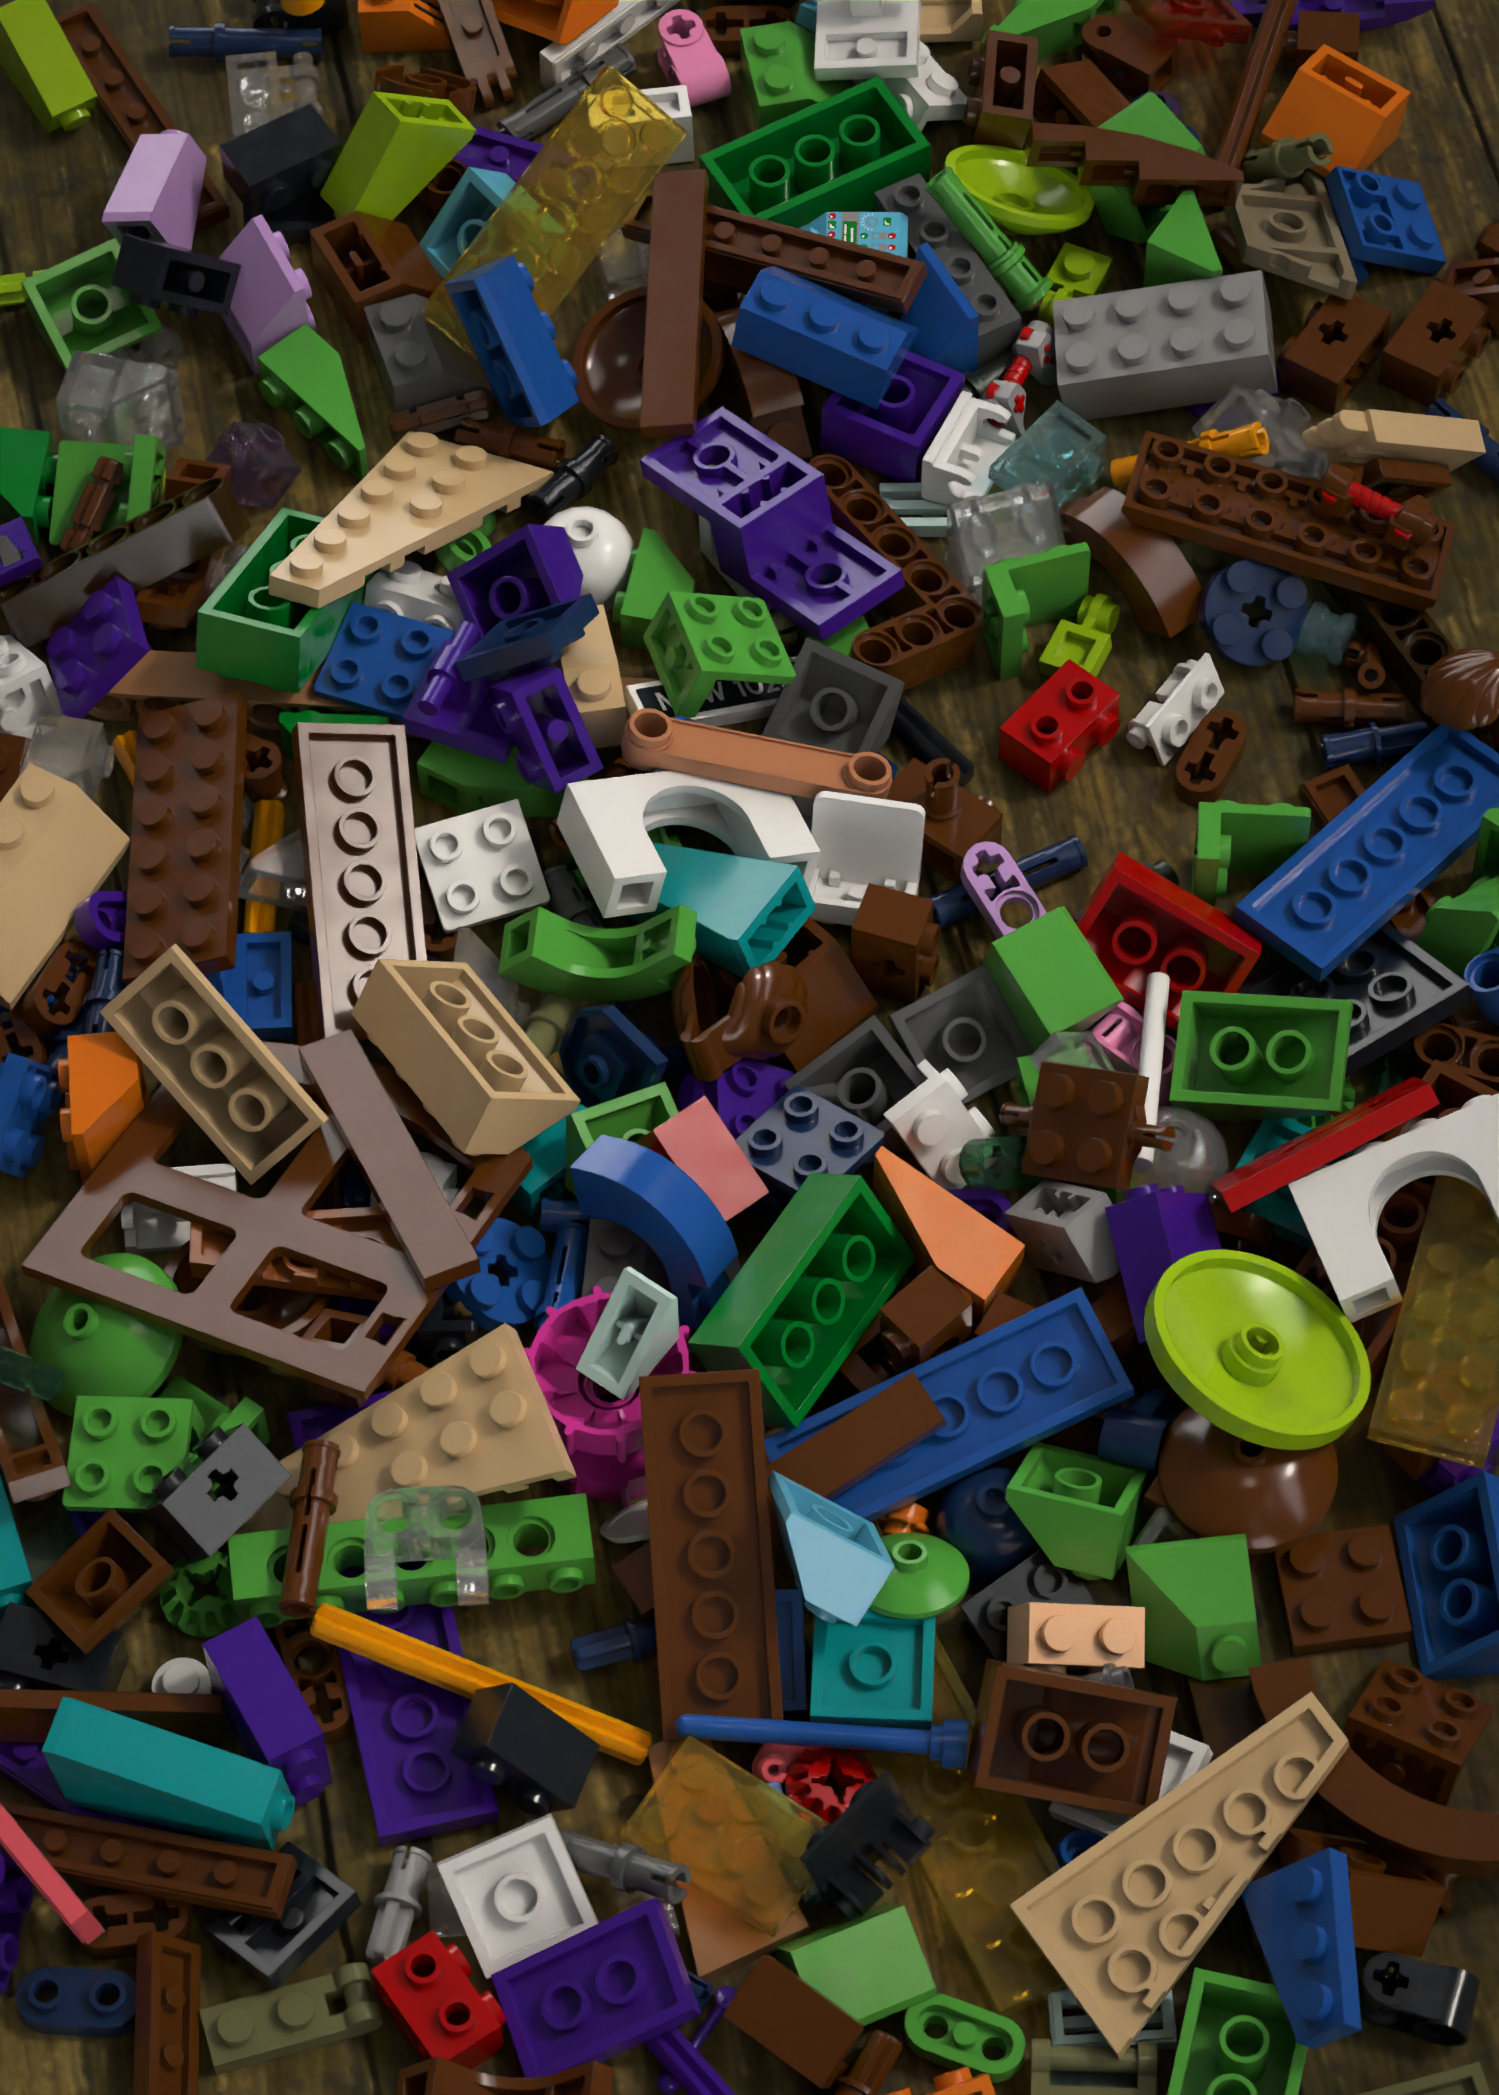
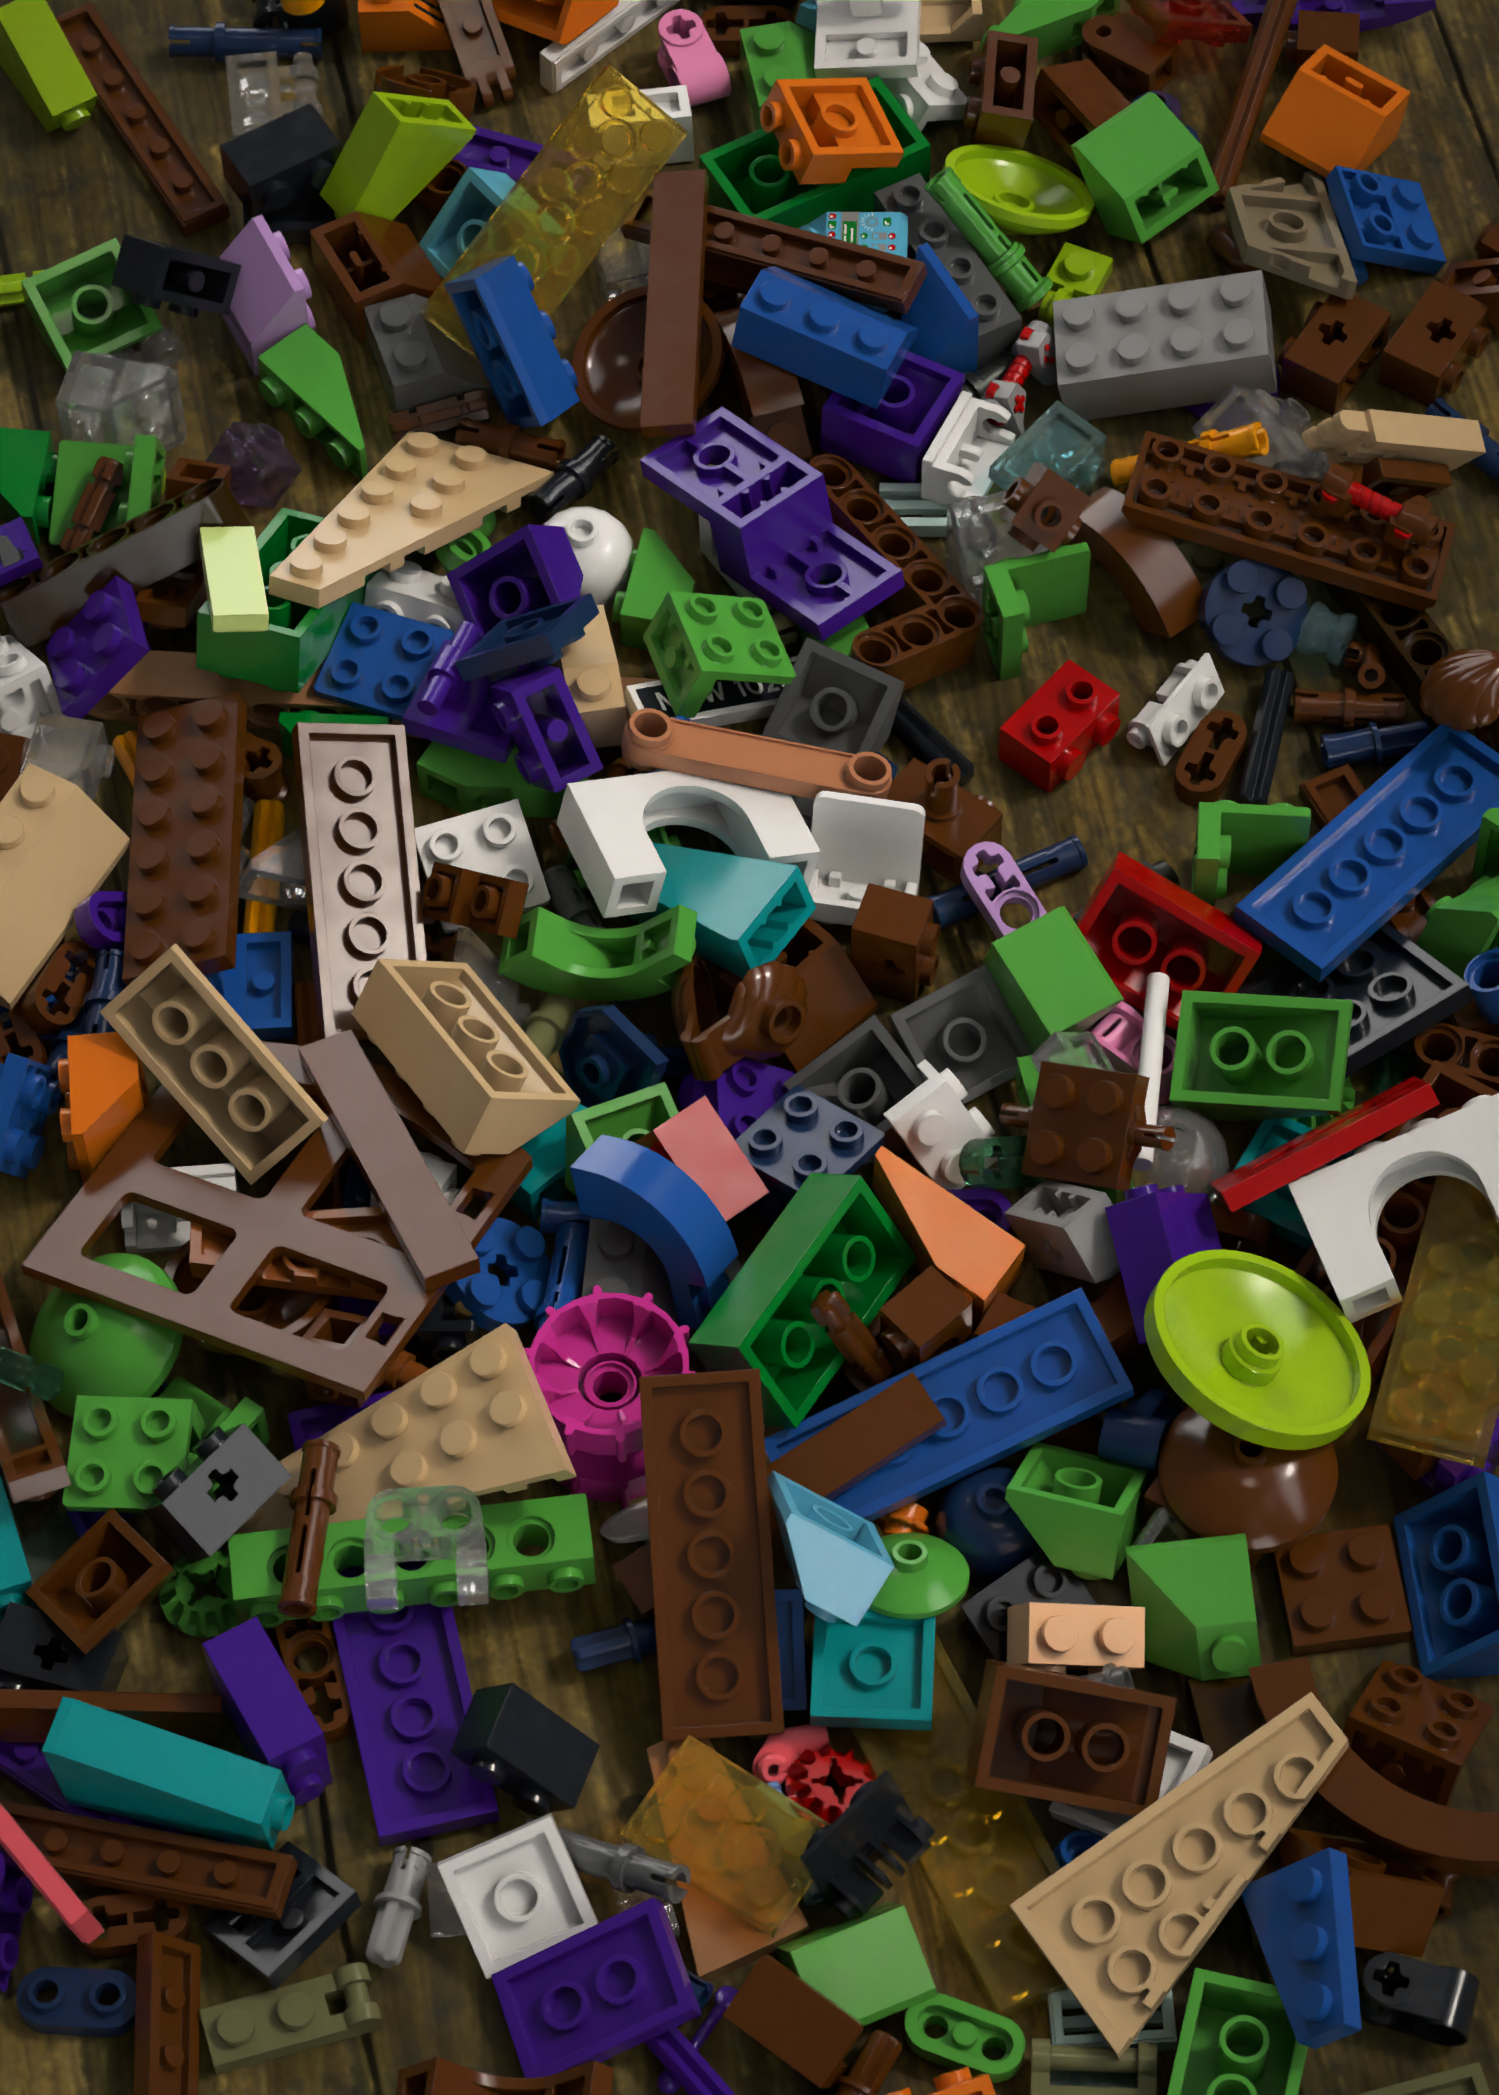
lavender slope [102,129,207,249] -> none
white plate [152,1658,213,1694] -> none
light orange axle [310,1603,653,1766] -> none
red brick [371,1930,507,2070] -> none
dark grey pin [496,44,637,141] -> none
light aqua slope [576,1266,679,1400] -> none
blue piece [675,1714,969,1769] -> none
reddish brown slope [1025,122,1244,206] -> none
lime plate [1039,593,1120,677] -> none
bright green slope [1143,189,1223,288] -> none
olive pin [1242,133,1334,183] -> none
none -> yellowish green tile [199,526,269,632]
none -> reddish brown slope [422,861,529,939]
none -> orange plate [760,77,904,185]
none -> reddish brown axle [810,1290,894,1385]
none -> reddish brown brick [999,461,1092,553]
none -> black axle [1237,668,1294,805]

